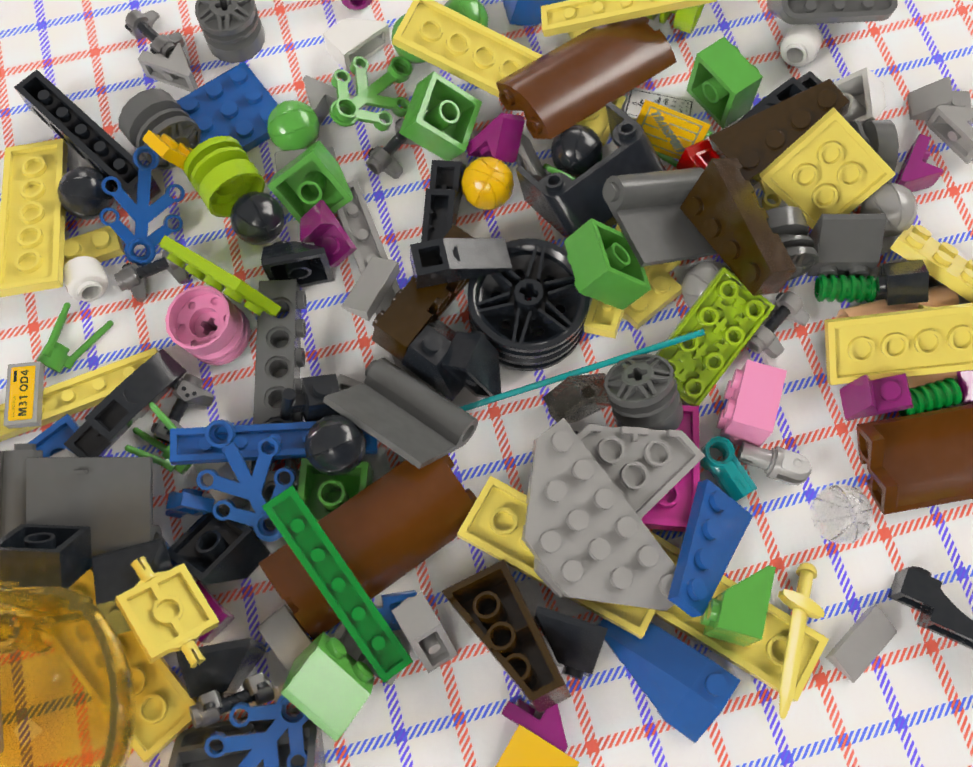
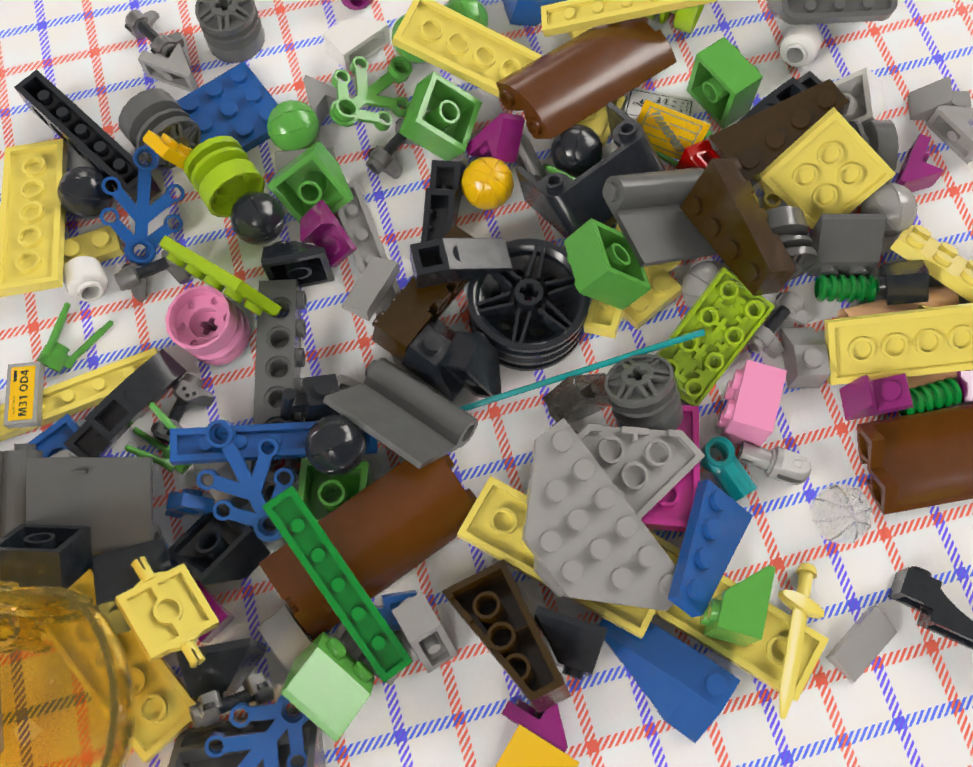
none -> light grey slope [779,327,831,389]

